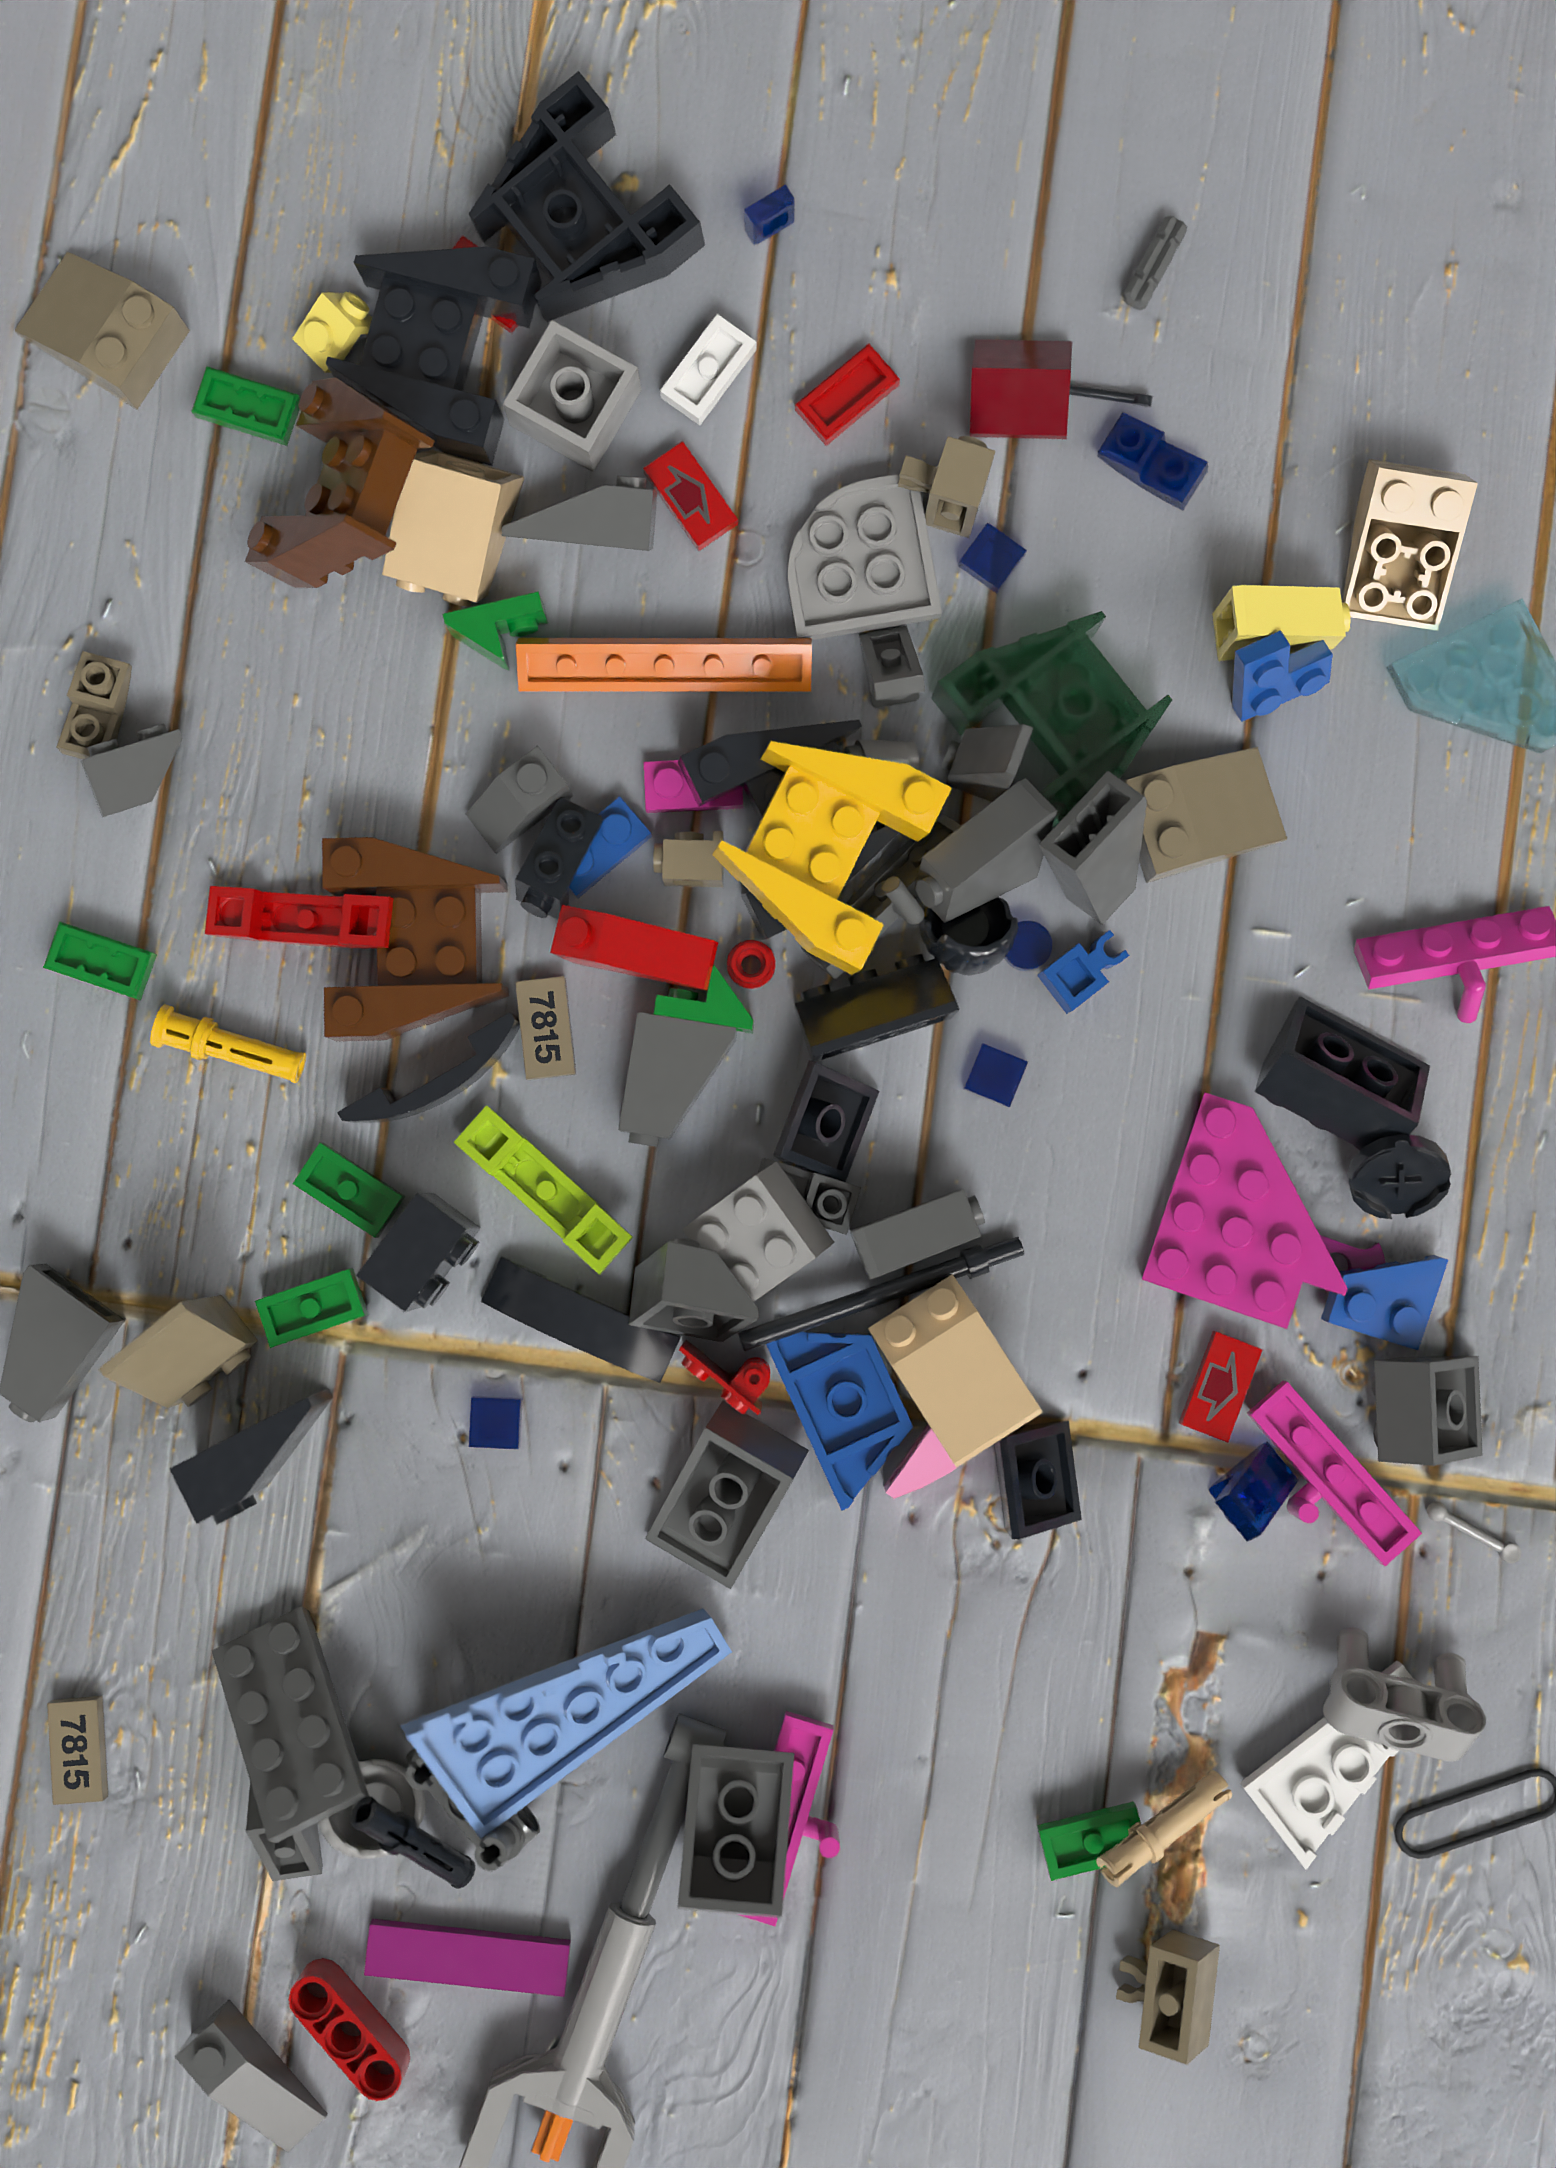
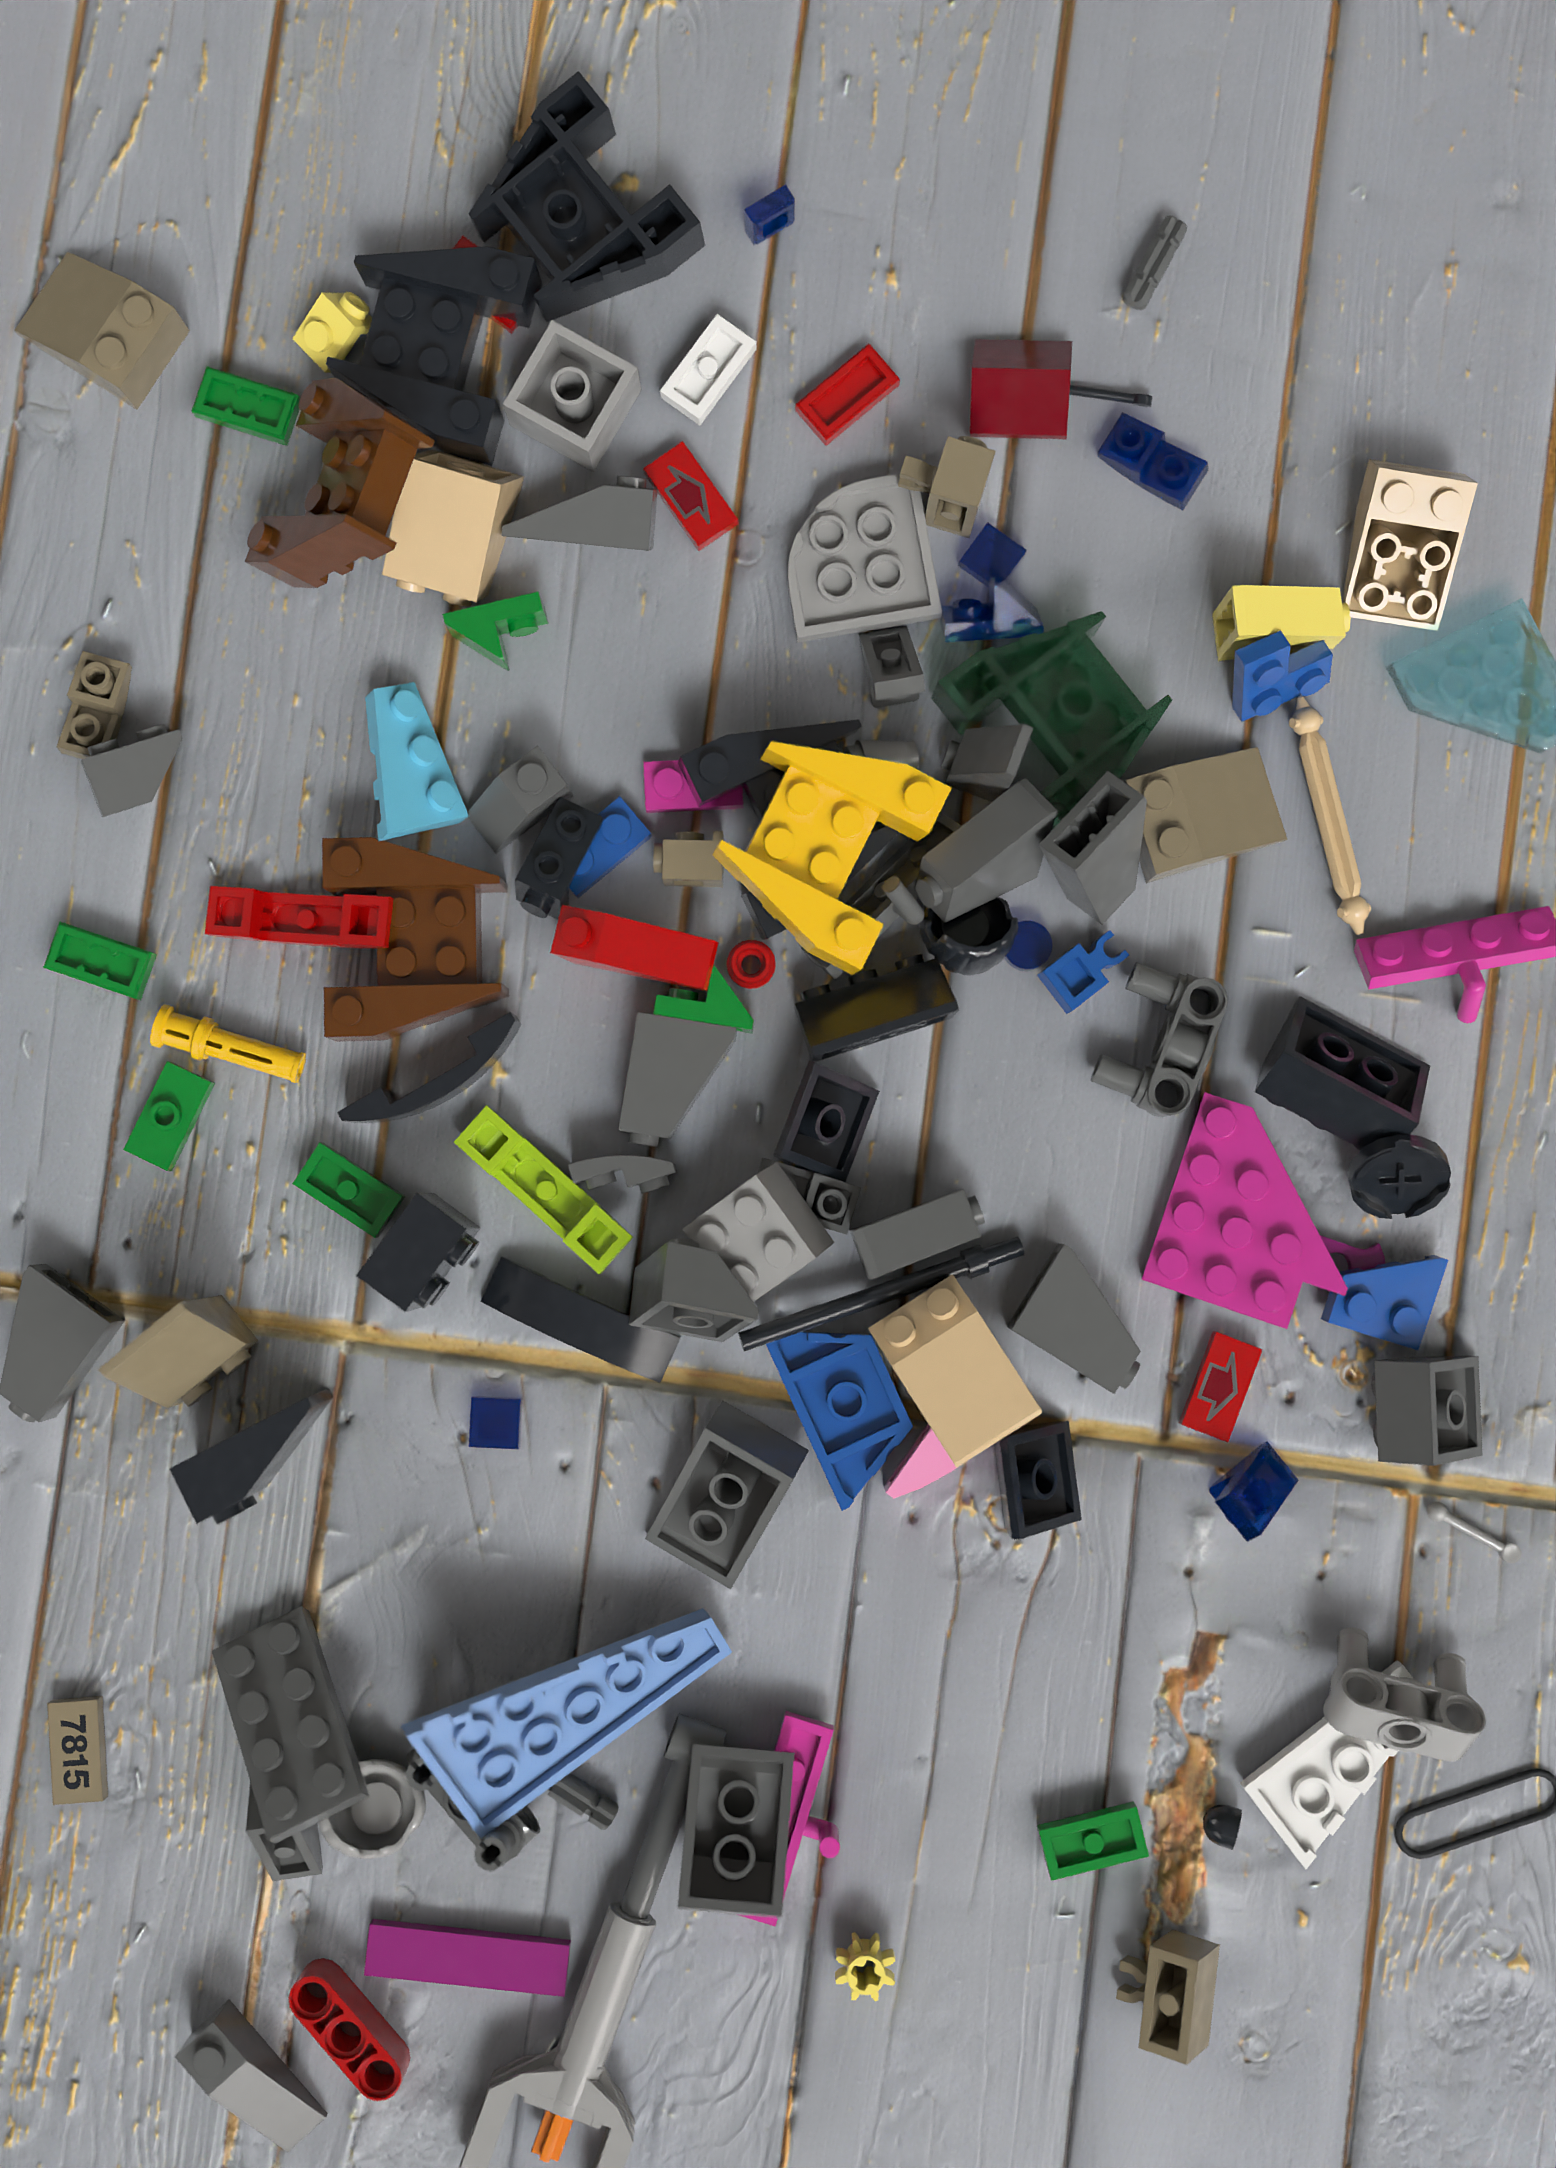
green plate [255,1268,368,1348] -> none
black pin [350,1796,475,1889] -> none
dark tan tile [515,976,577,1080] -> none
orange plate [516,638,812,692] -> none
red hinge [679,1340,770,1415] -> none
clear blue tile [963,1043,1028,1108] -> none
tan pin [1097,1770,1232,1888] -> none
dark pink plate [1247,1380,1422,1567] -> none
none -> green plate [123,1061,215,1171]
none -> medium azure wing [365,682,469,841]
none -> dark grey axle [548,1773,619,1830]
none -> dark grey slope [568,1155,678,1194]
none -> light yellow gear [835,1932,896,2002]
none -> clear blue slope [941,567,1044,642]
none -> dark grey slope [1007,1243,1141,1394]
none -> dark grey piece [1091,962,1228,1117]
none -> black hinge [1203,1805,1242,1850]
none -> tan wheel [1289,697,1371,935]

